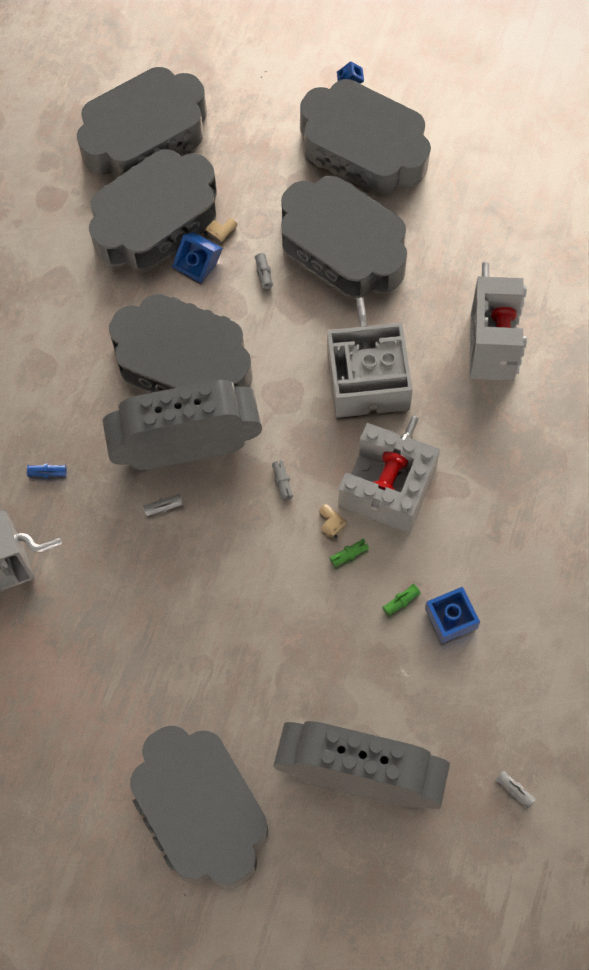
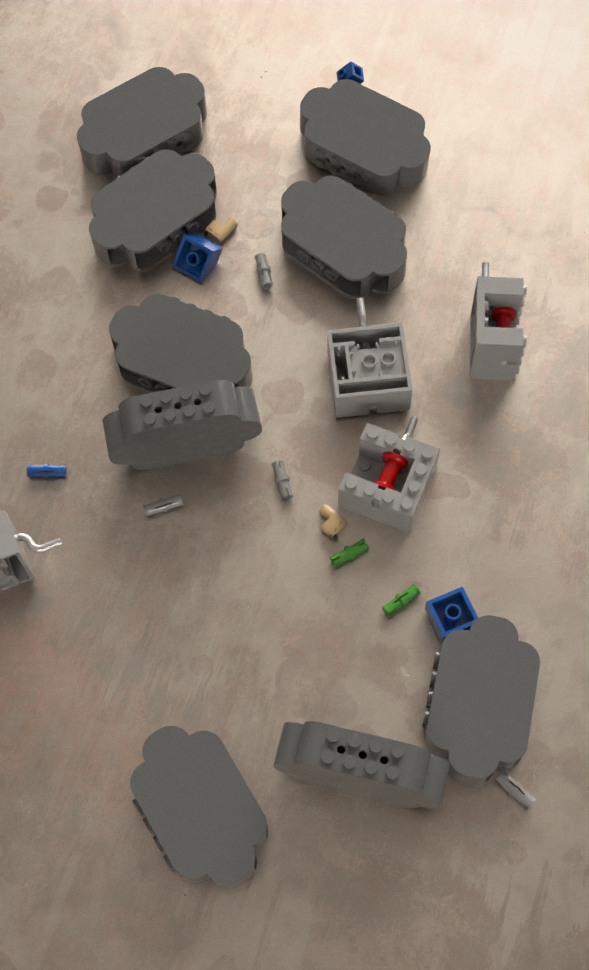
none -> dark grey brick [422,615,540,786]

